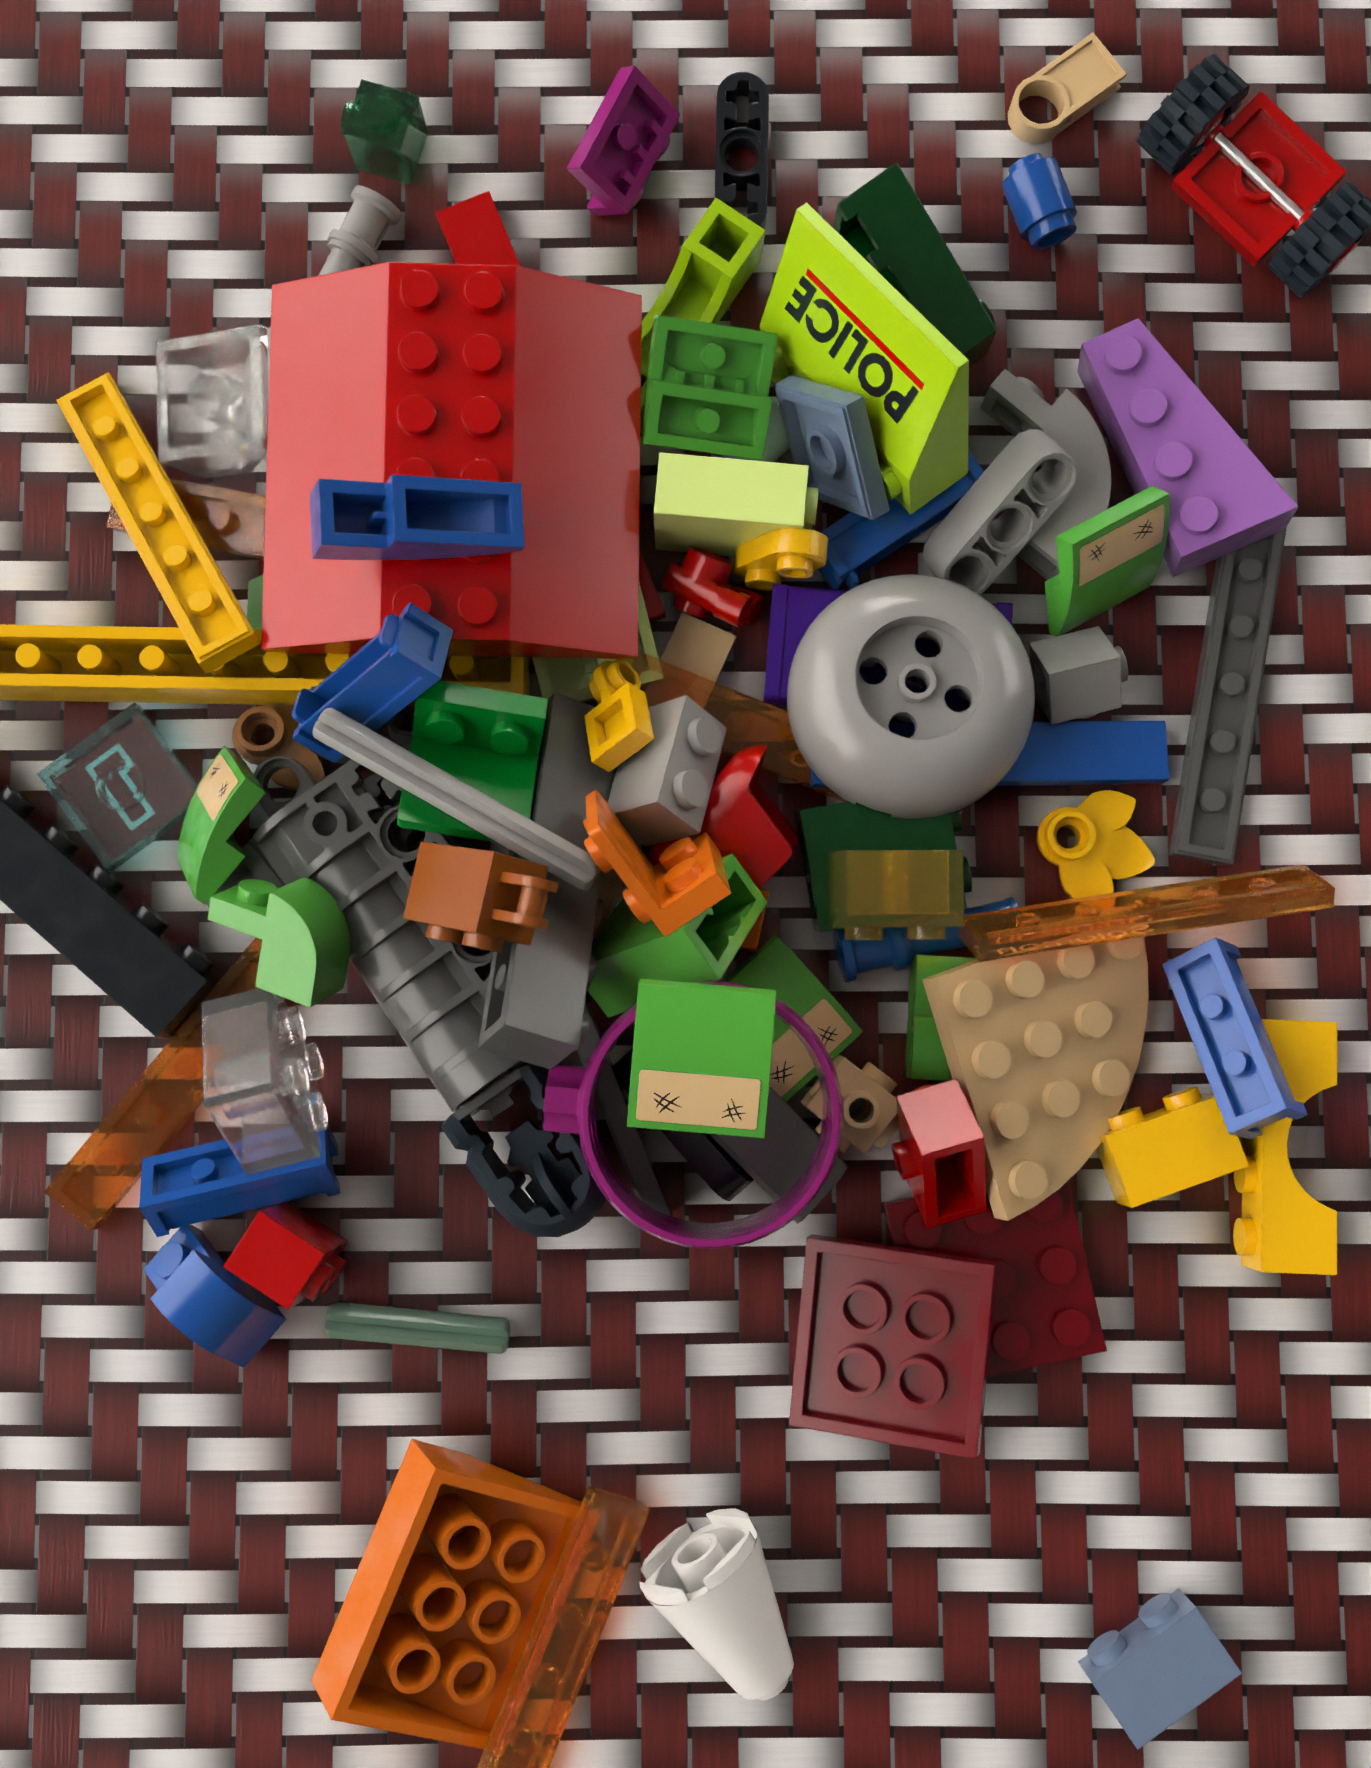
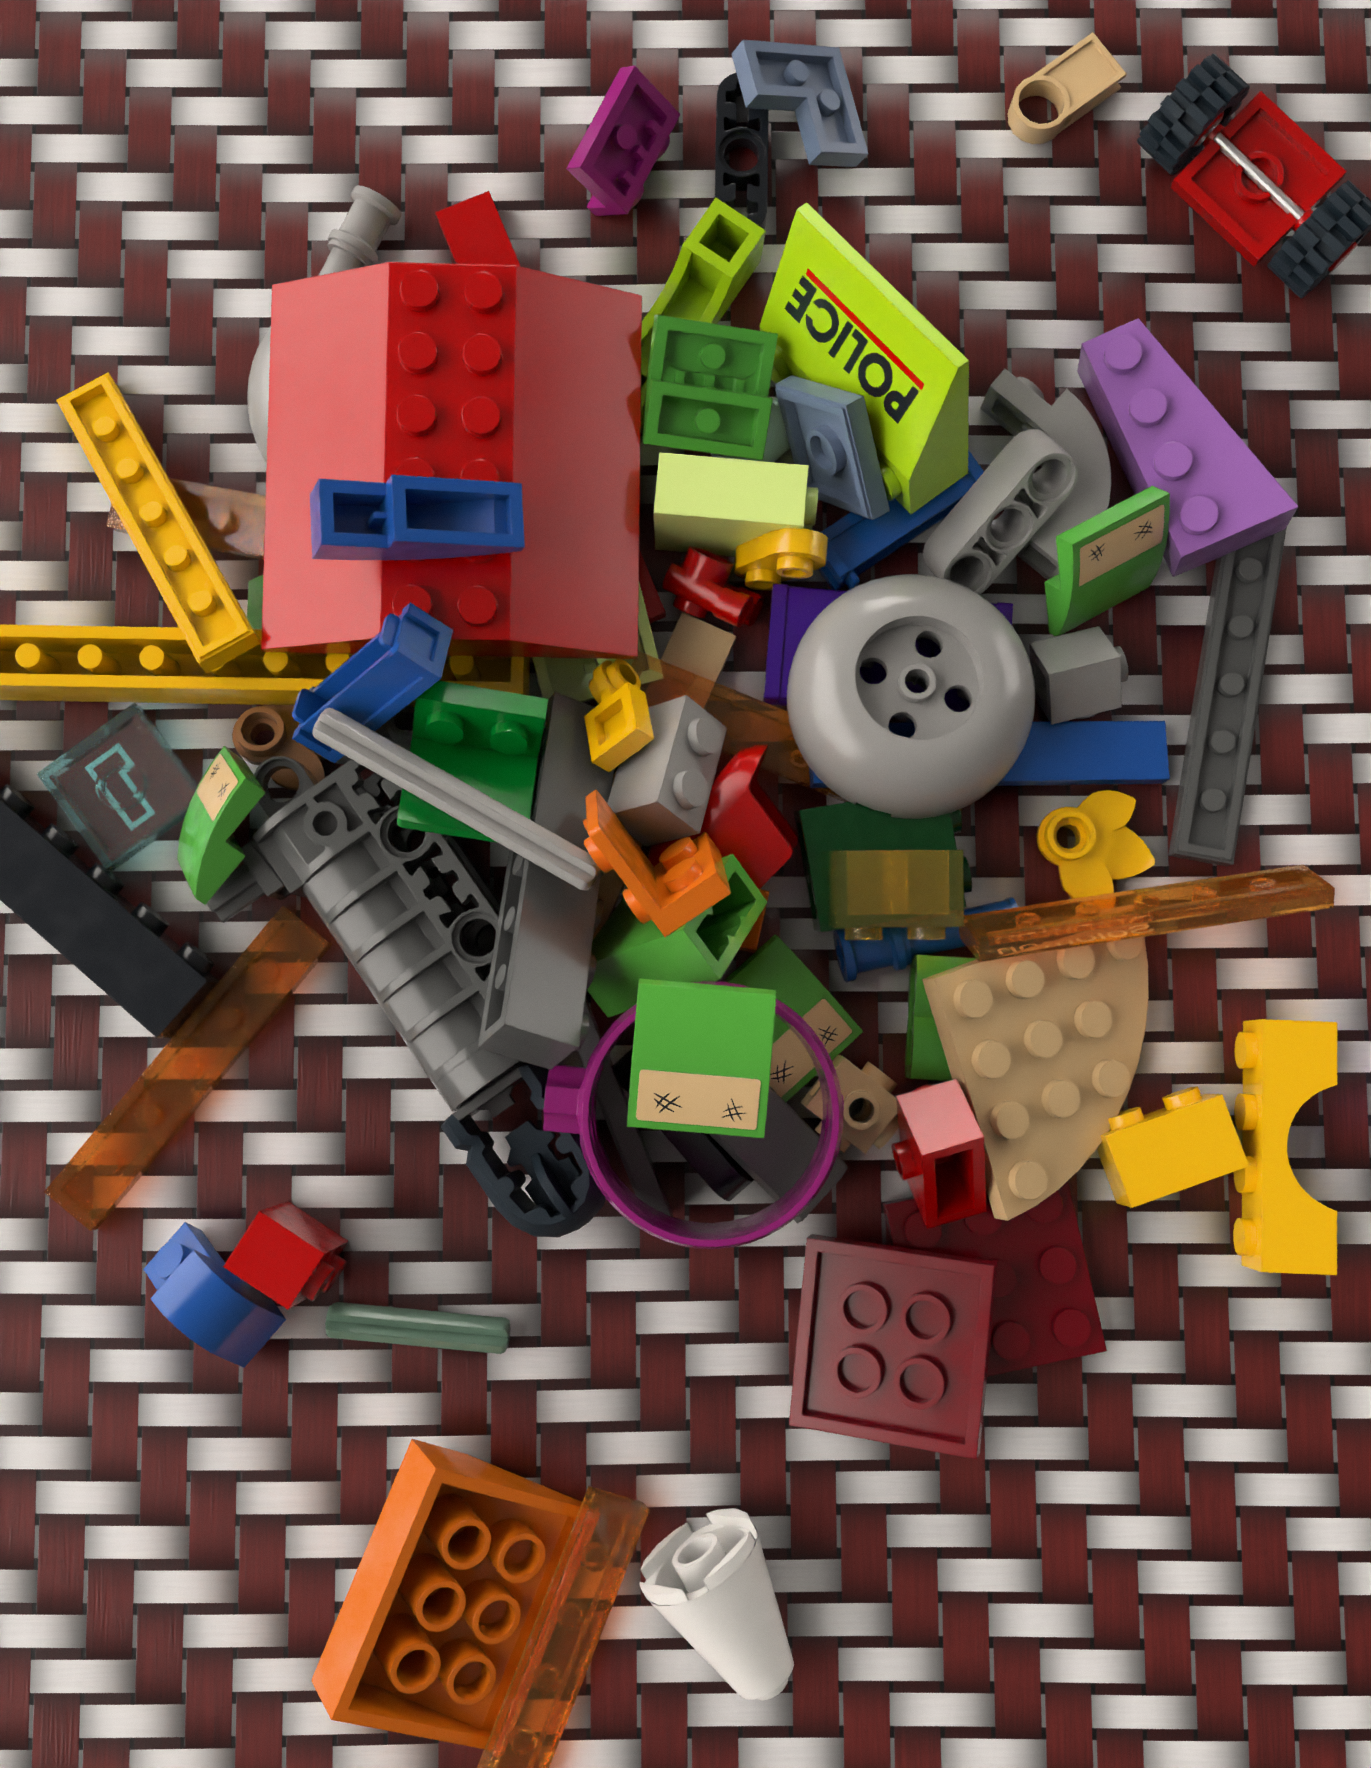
blue container [139,1116,340,1237] -> none
clear slope [156,324,269,478] -> none
clear brick [201,988,328,1175] -> none
bright green brick [207,877,350,1007] -> none
clear green brick [341,79,428,184] -> none
dark orange brick [403,842,559,953] -> none
dark green wedge [833,162,997,367] -> none
blue brick [1002,153,1077,250] -> none
sand blue brick [1078,1588,1242,1750] -> none
container [1162,937,1308,1140] -> none
none -> sand blue plate [731,39,869,167]

